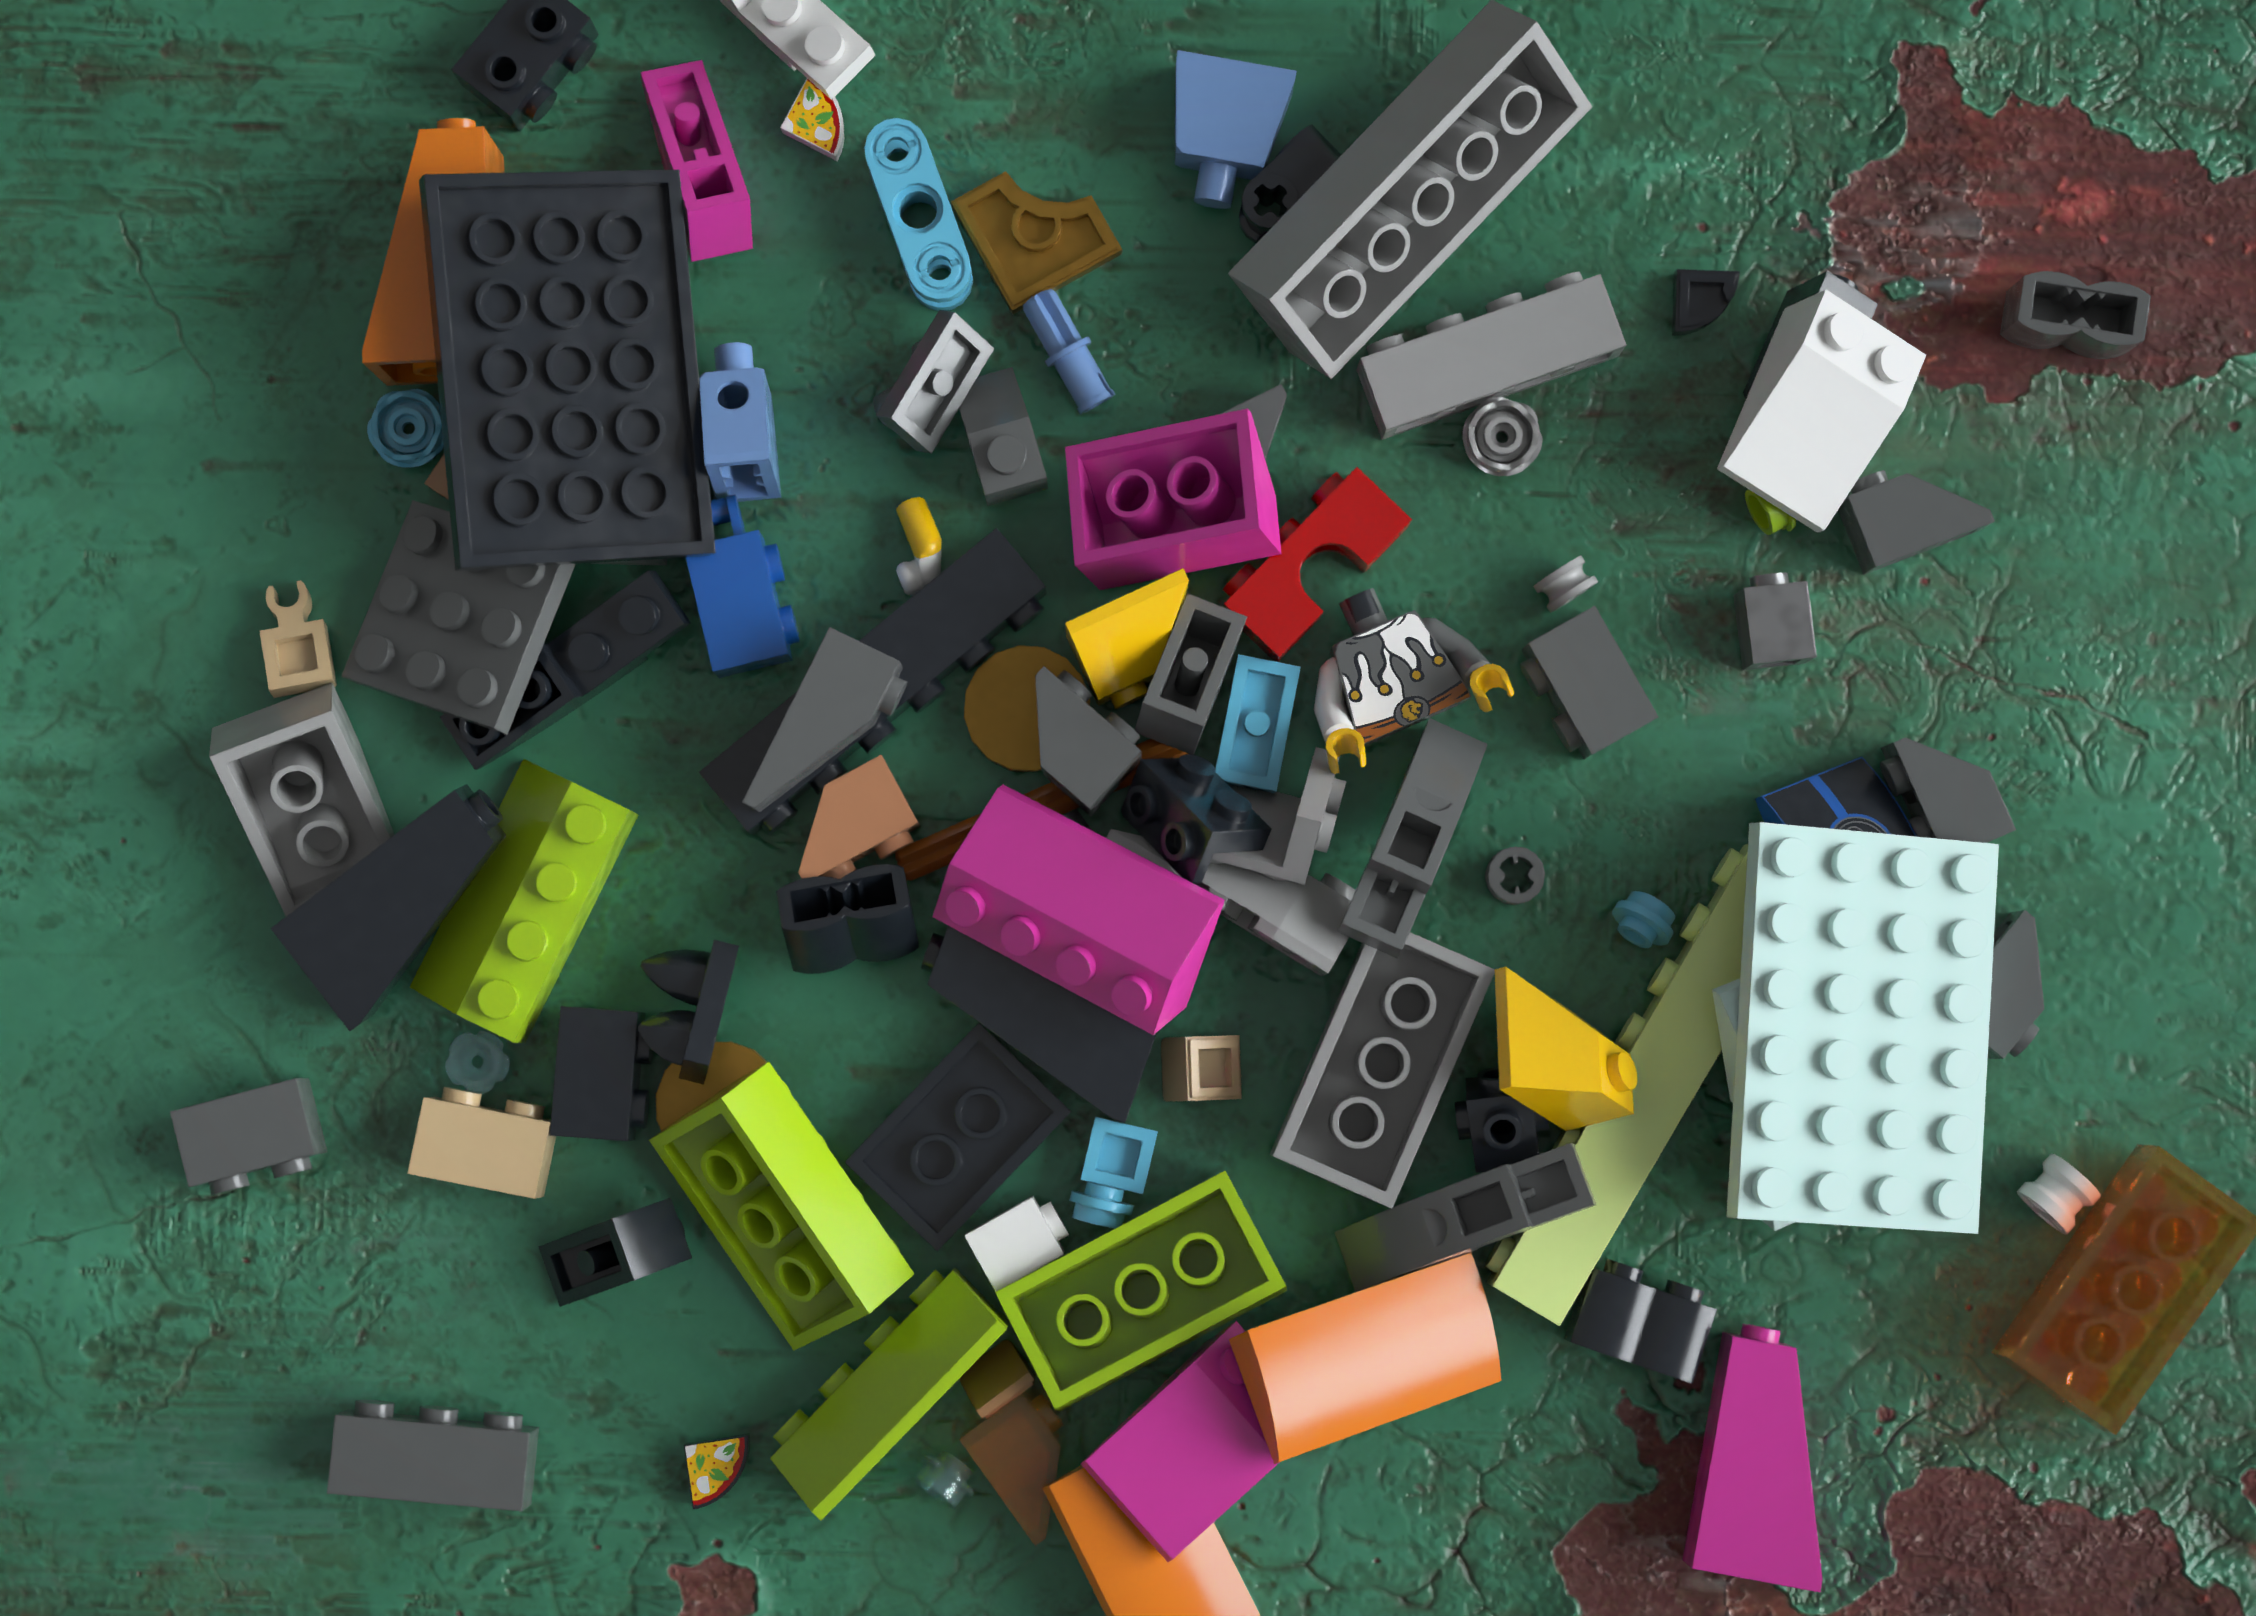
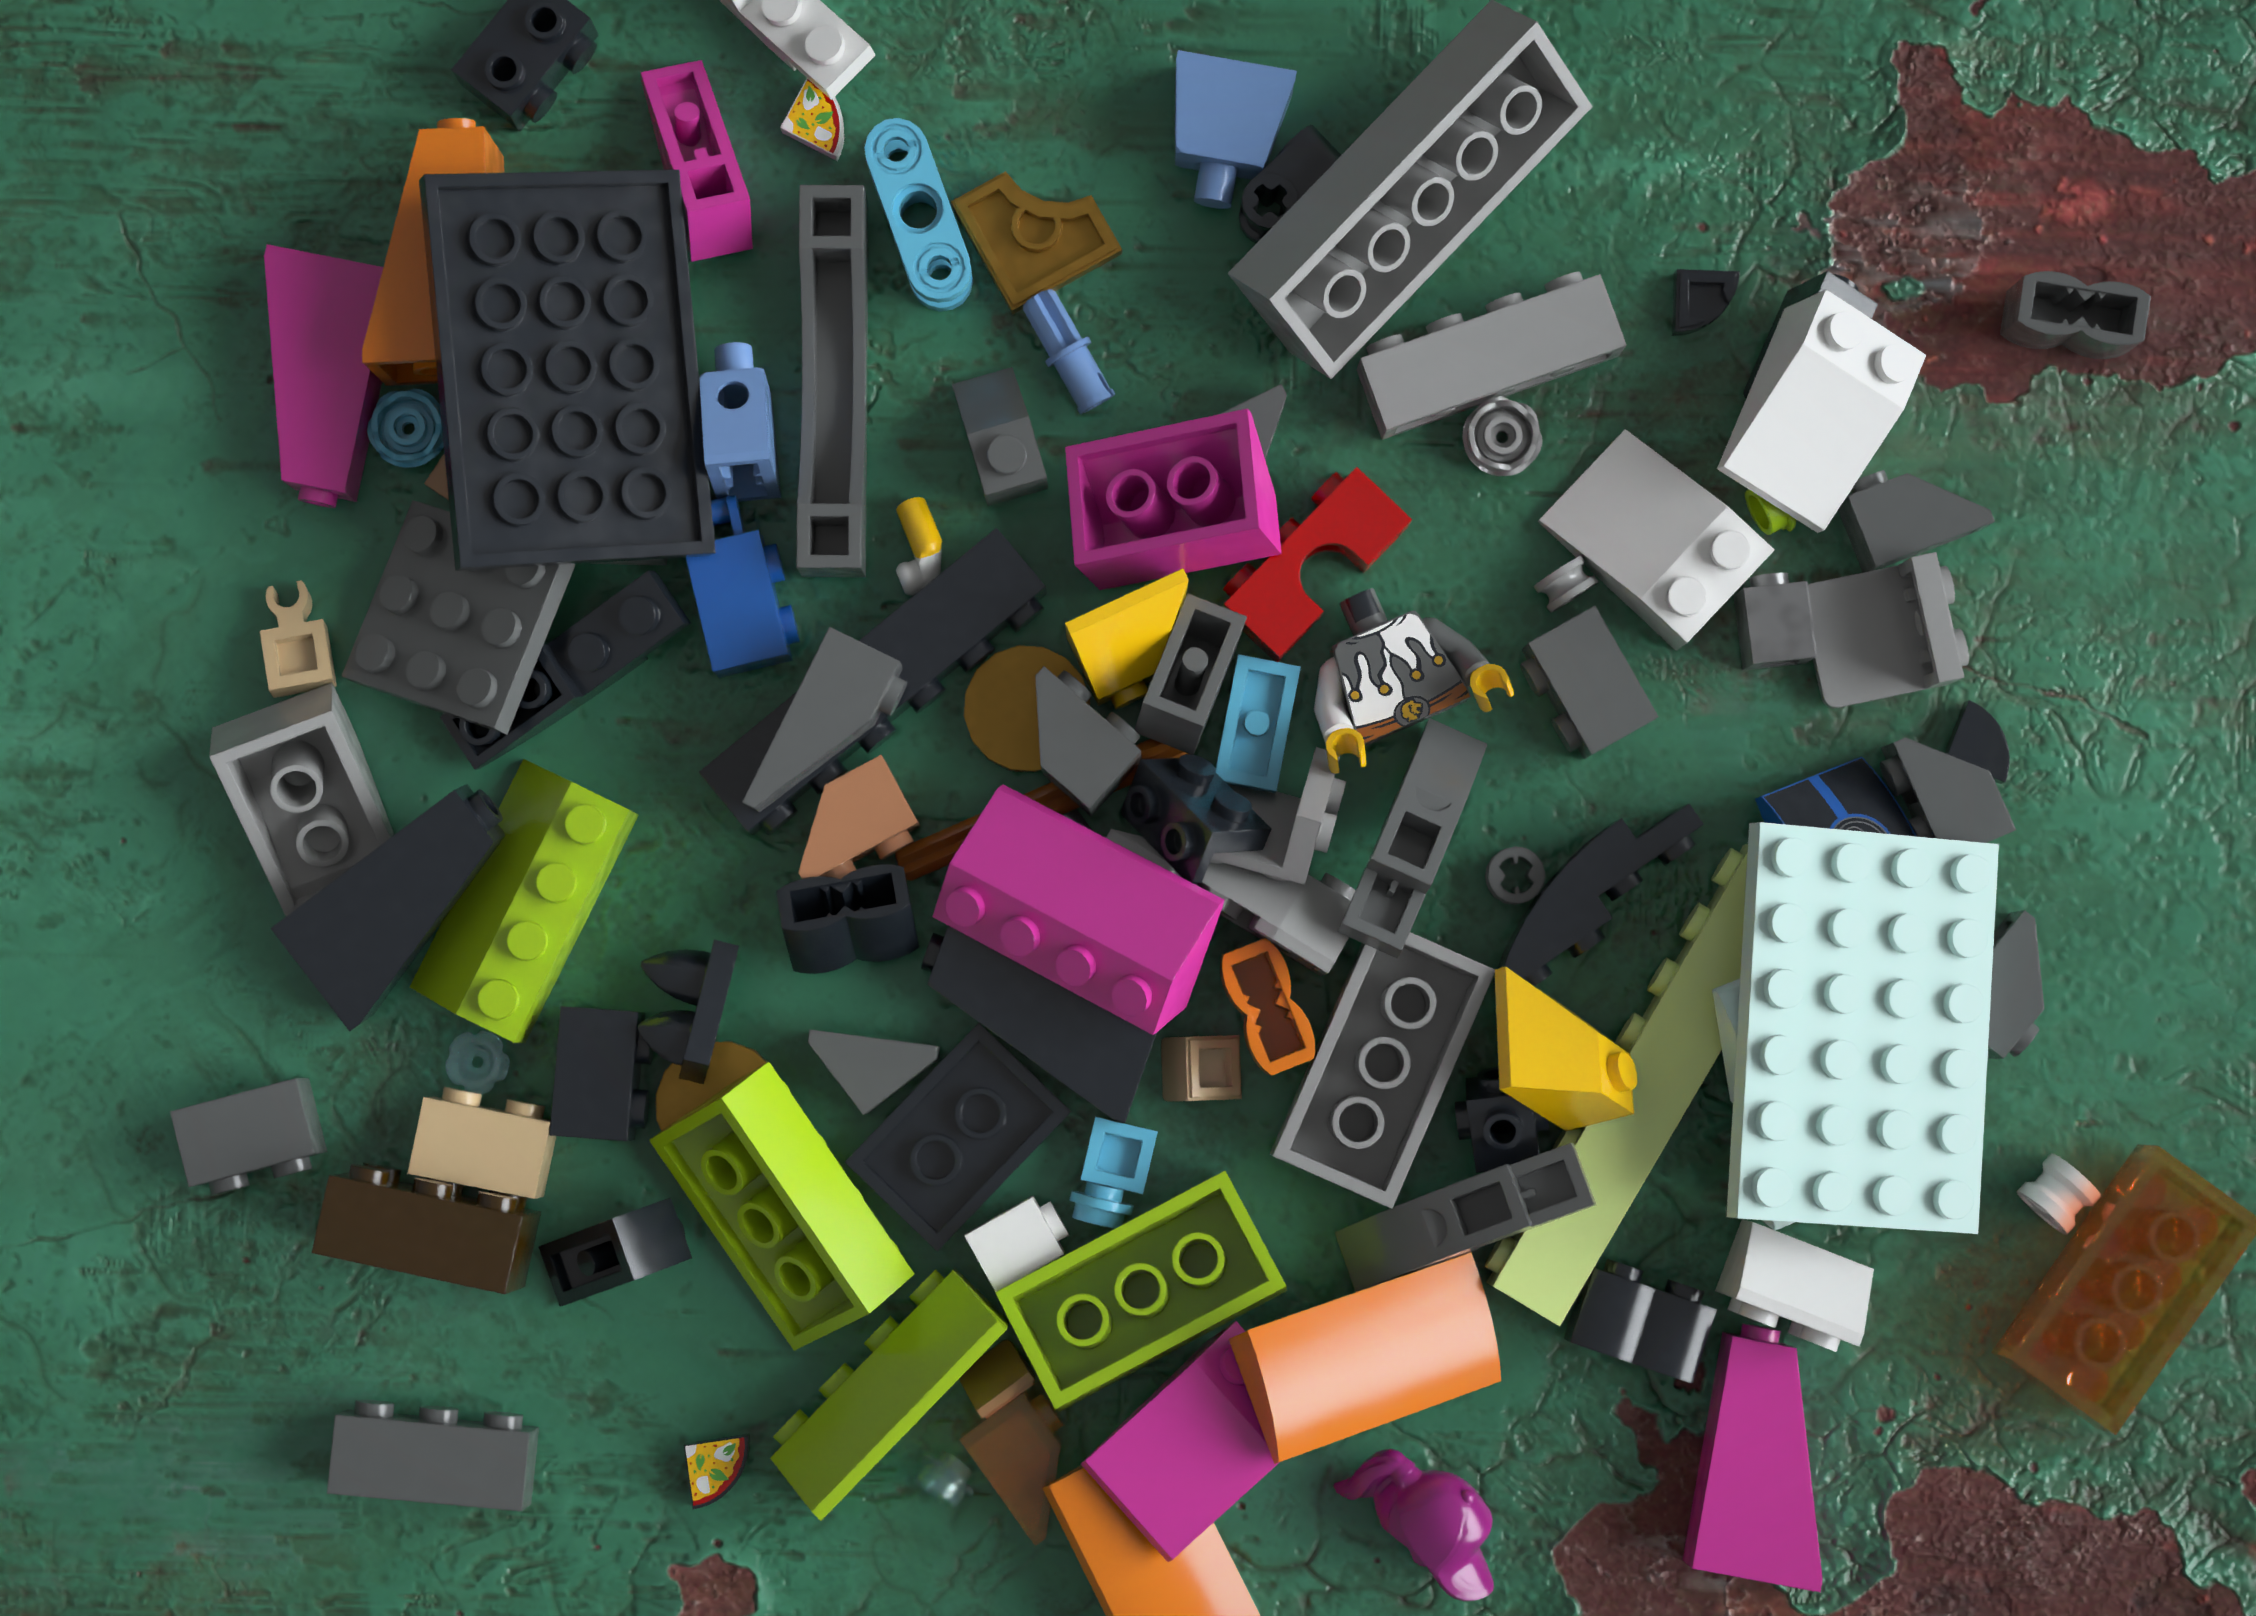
dark grey tile [873,310,994,454] -> none
medium azure plate [1612,891,1675,948] -> none
none -> dark pink slope [264,244,383,508]
none -> dark brown brick [312,1162,542,1294]
none -> dark grey arch [797,185,868,578]
none -> dark grey slope [808,1030,941,1115]
none -> orange brick [1220,938,1315,1076]
none -> magenta hair [1333,1449,1494,1601]
none -> black slope [1493,803,1704,986]
none -> white slope [1538,429,1774,651]
none -> white slope [1715,1219,1874,1352]
none -> light grey bracket [1808,552,1969,708]
none -> black tile [1945,700,2010,784]

